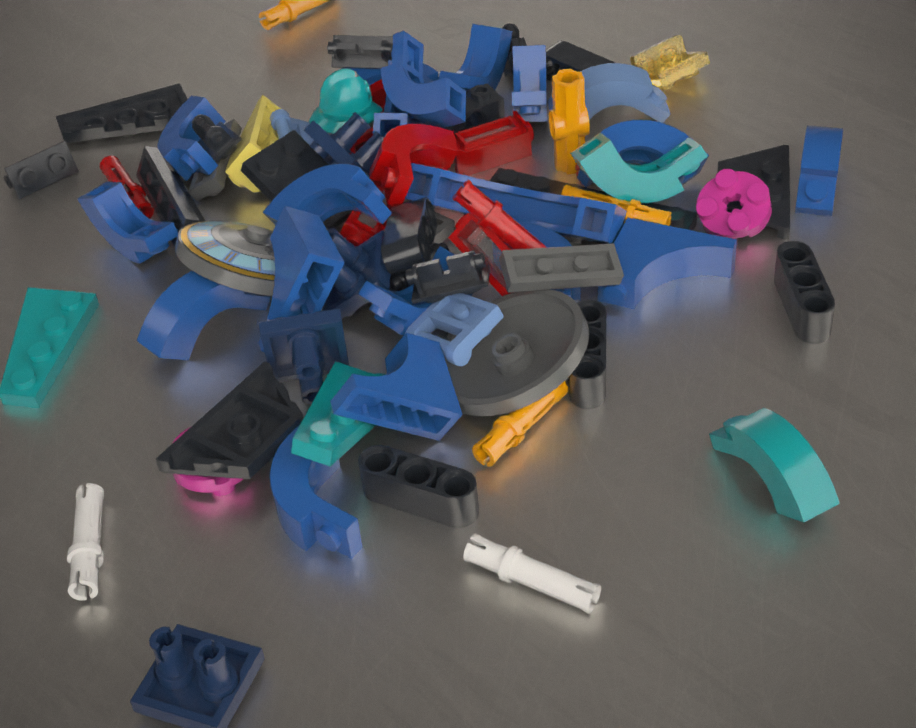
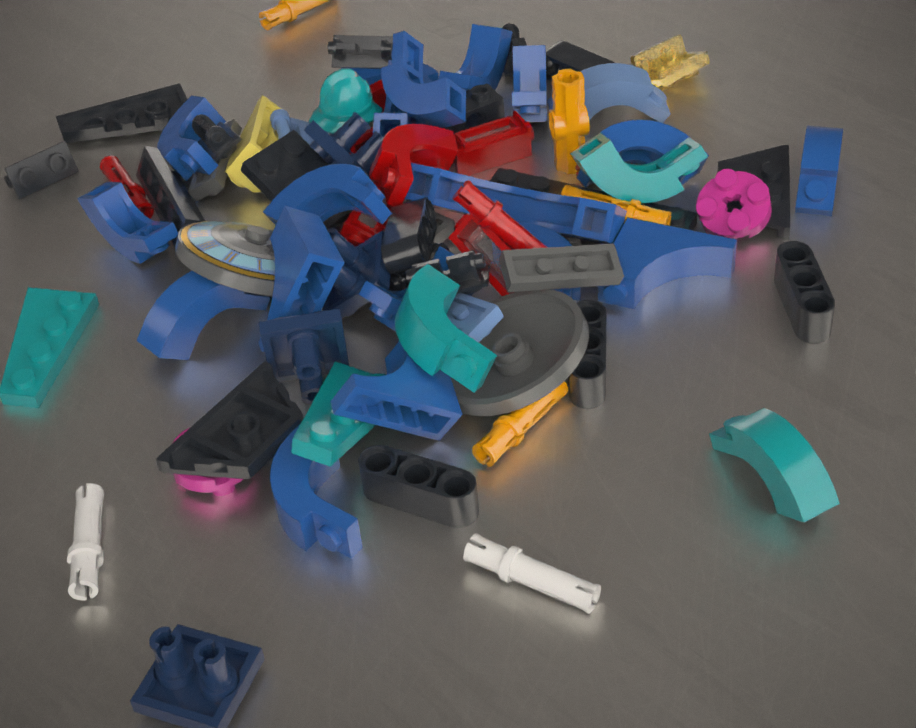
none -> teal arch [395,264,497,393]

